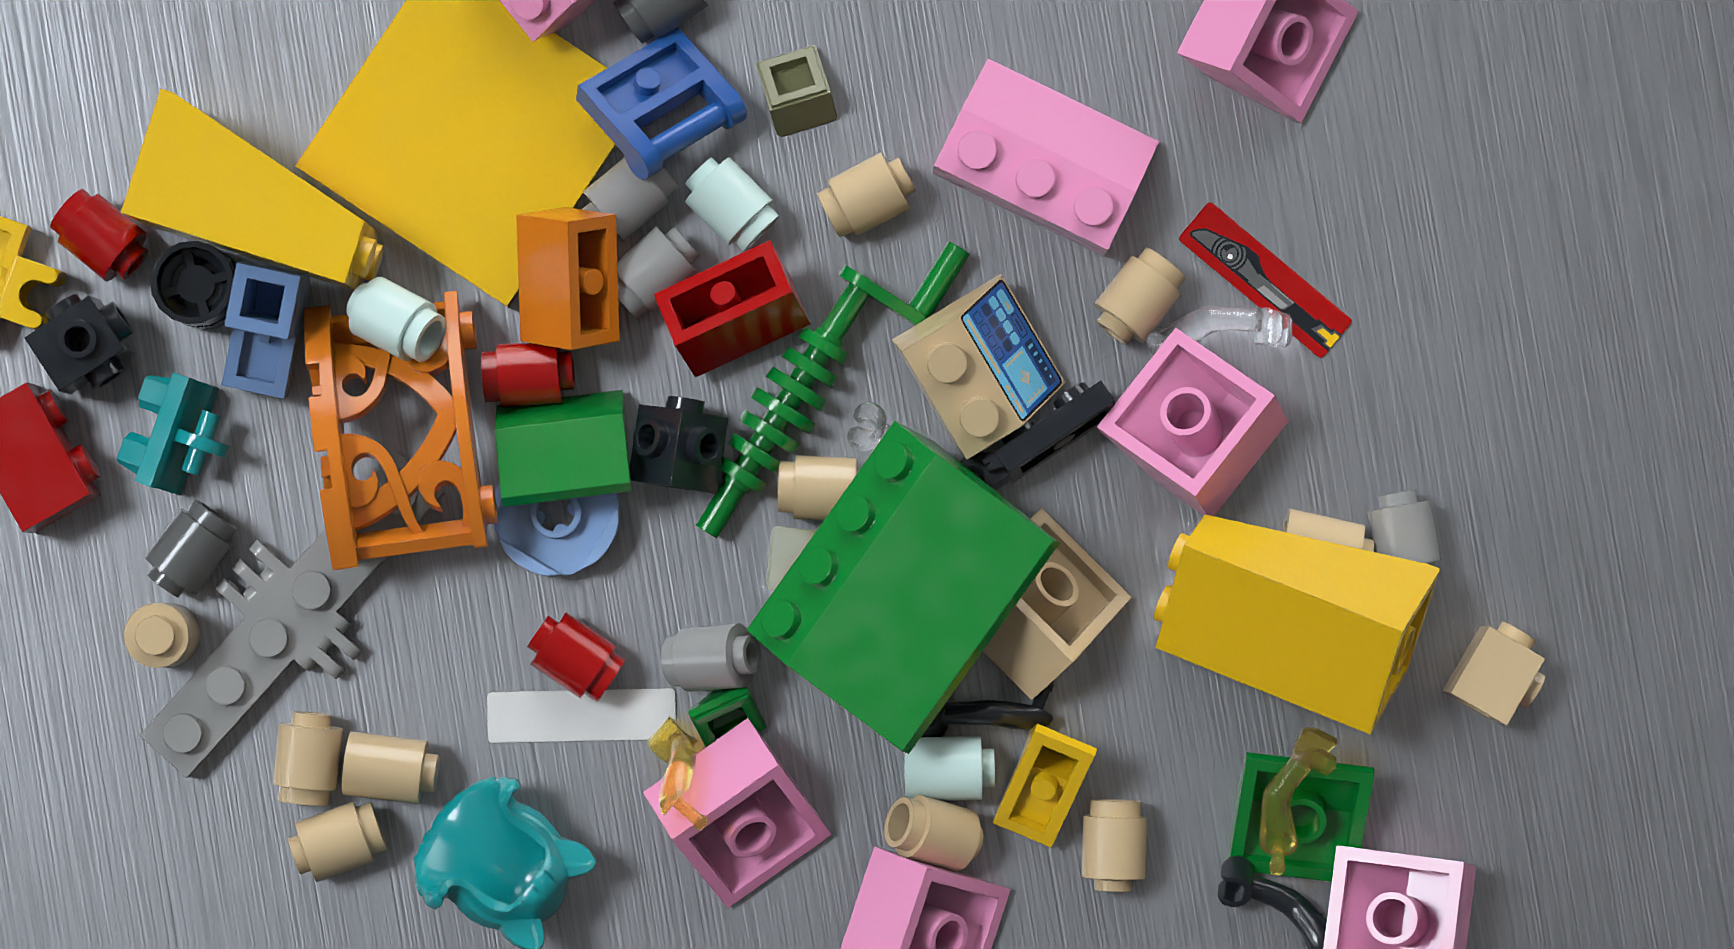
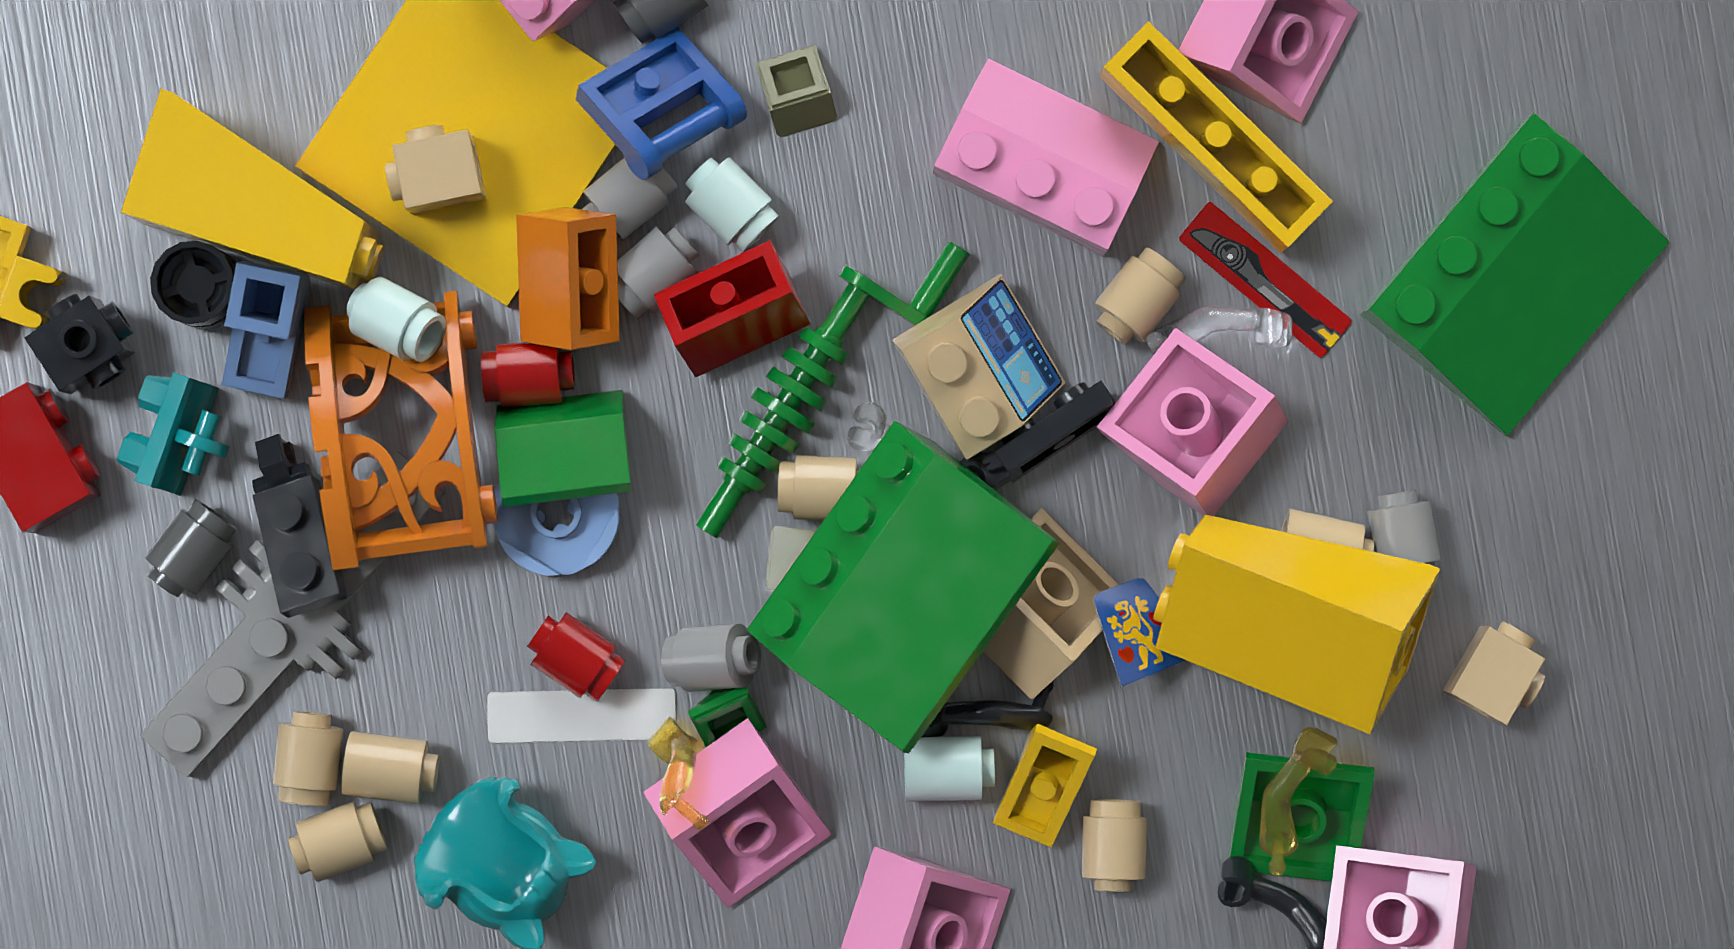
red brick [50,189,148,282] -> none
tan brick [124,603,201,668] -> none
black brick [630,395,729,494] -> none
tan brick [817,152,916,238] -> none
tan brick [884,795,984,871] -> none
none -> black hinge [252,434,348,618]
none -> tan brick [385,125,487,214]
none -> blue sticker [1093,578,1186,687]
none -> yellow brick [1099,21,1333,254]
none -> green slope [1360,113,1670,437]

